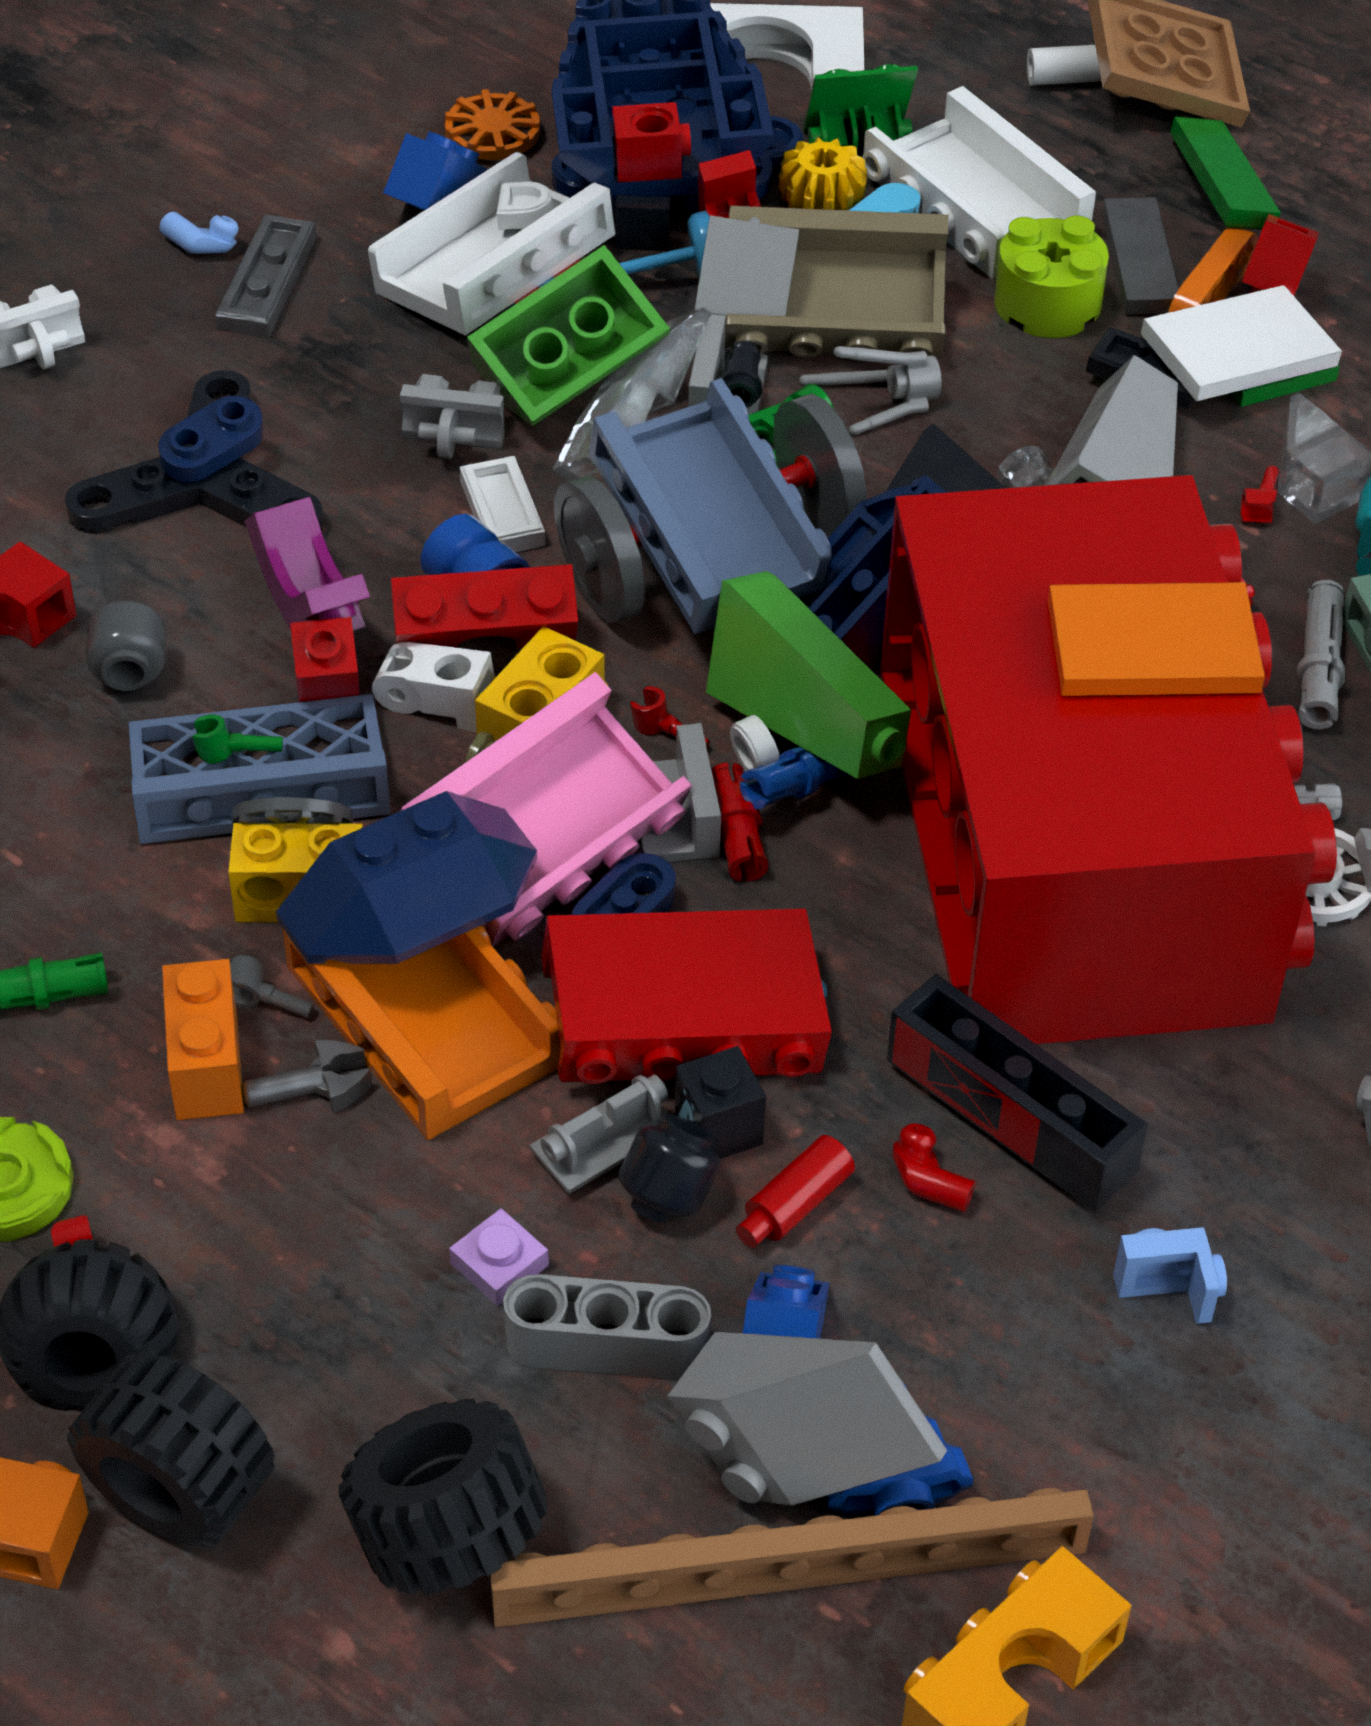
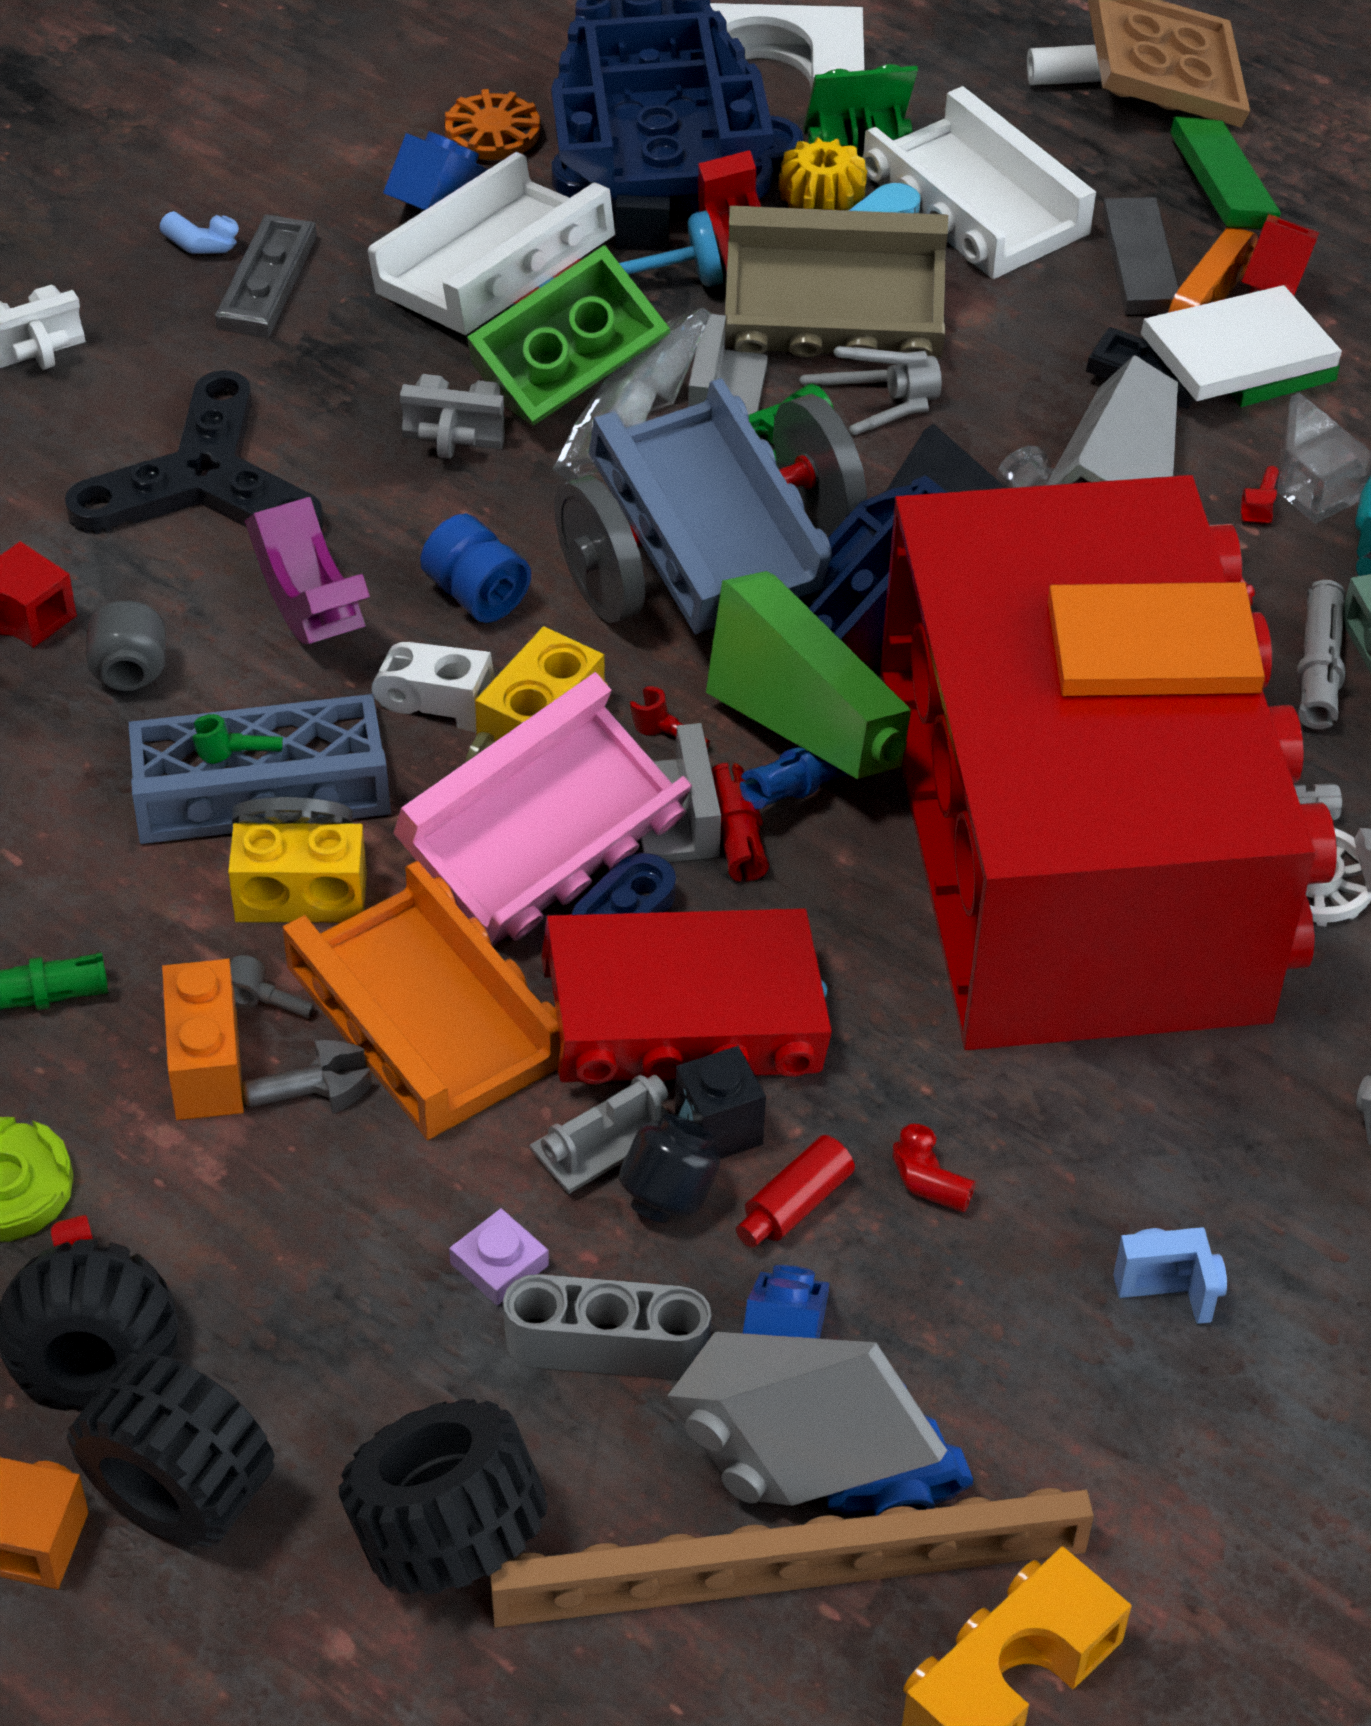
dark blue plate [158,396,263,482] -> none
dark blue wedge [276,791,537,964] -> none
red brick [290,617,359,702] -> none
red arch [391,564,578,649] -> none
white tile [459,456,546,552] -> none
white tile [496,182,554,230] -> none
red brick [612,102,691,183] -> none
light grey piece [694,215,799,316] -> none
black pin [720,341,763,409] -> none
white tile [730,715,780,771] -> none
black brick [887,973,1148,1213] -> none
lime brick [994,215,1109,338] -> none

